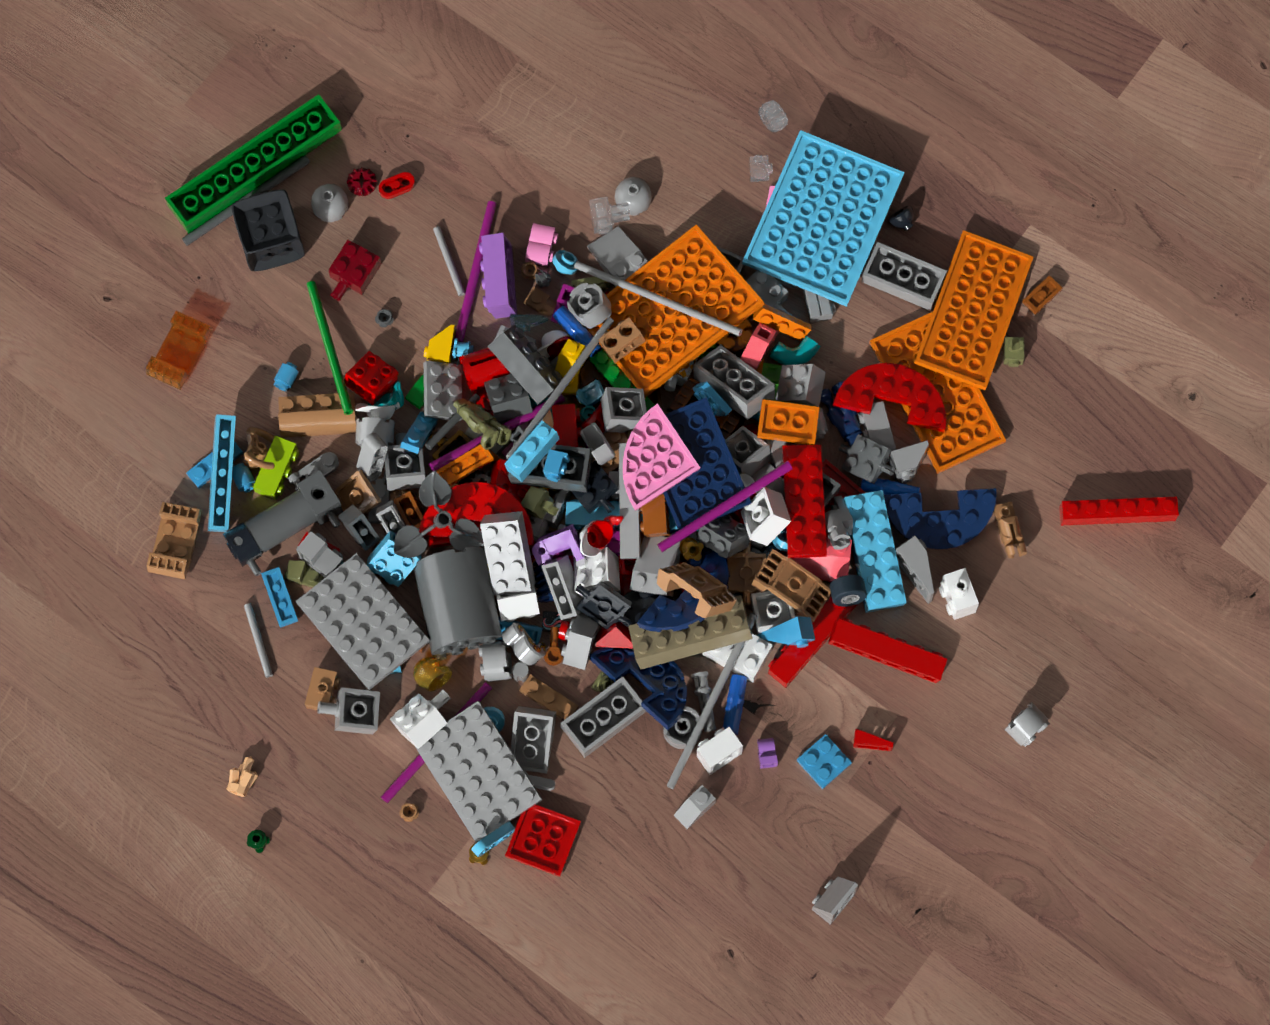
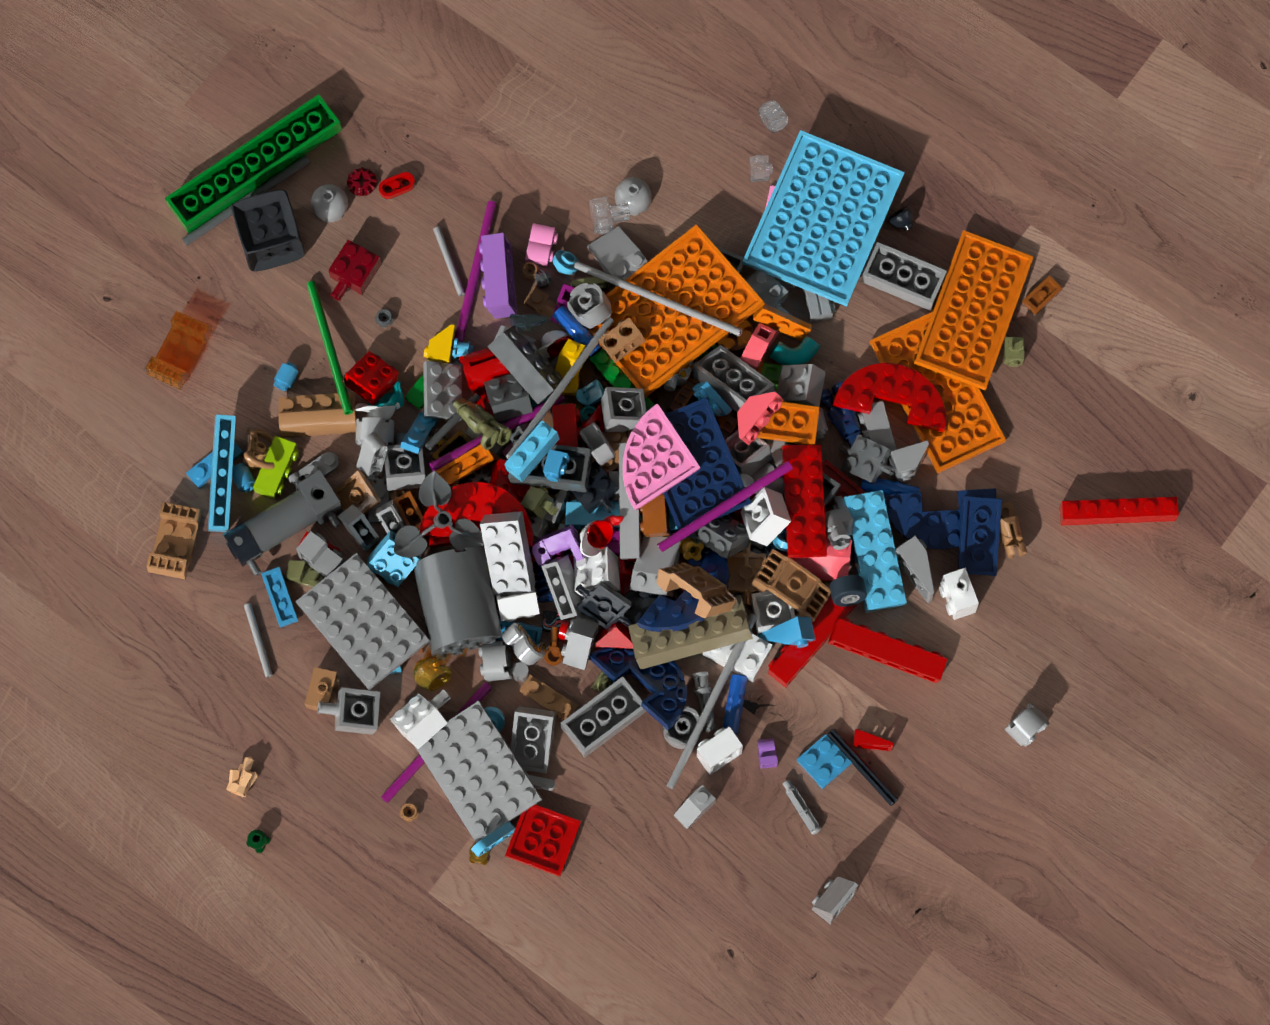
none -> coral slope [737,392,784,445]
none -> light grey piece [782,780,821,835]
none -> black axle [827,729,898,806]
none -> dark blue plate [958,496,1002,576]

